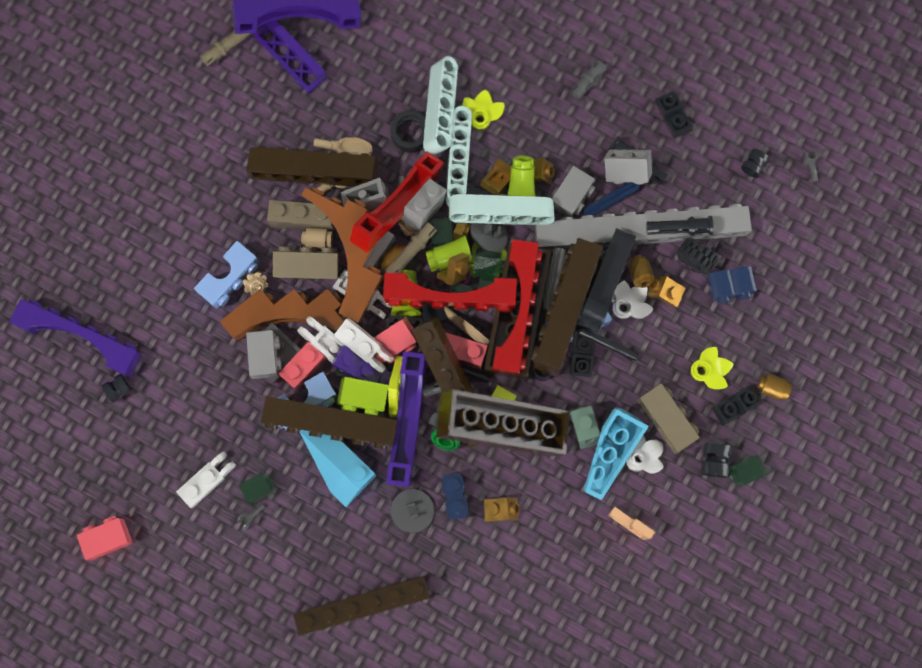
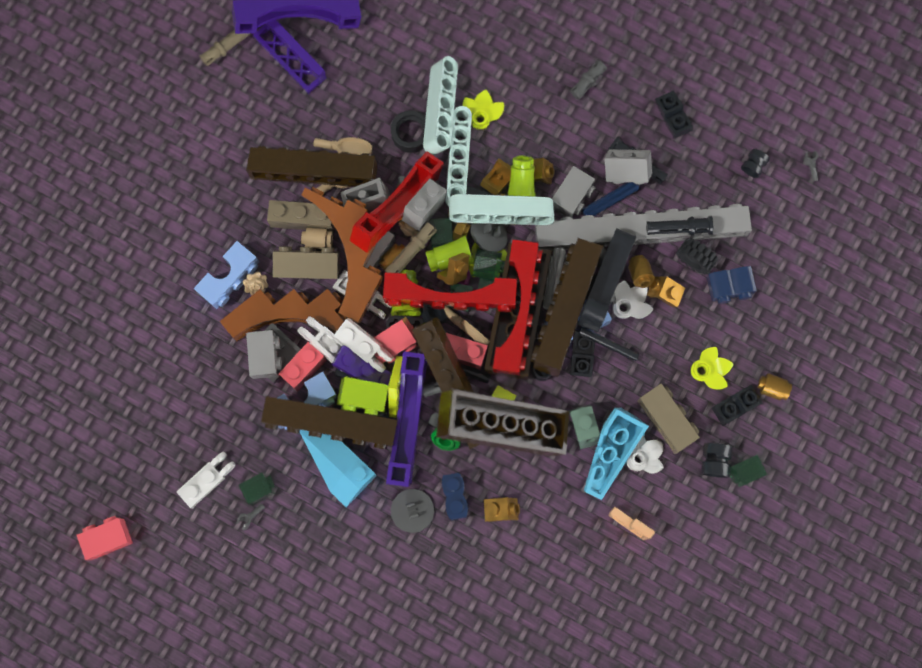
dark purple arch [9,299,141,378] -> none
black wheel [101,373,132,403] -> none
dark brown brick [293,576,431,636] -> none

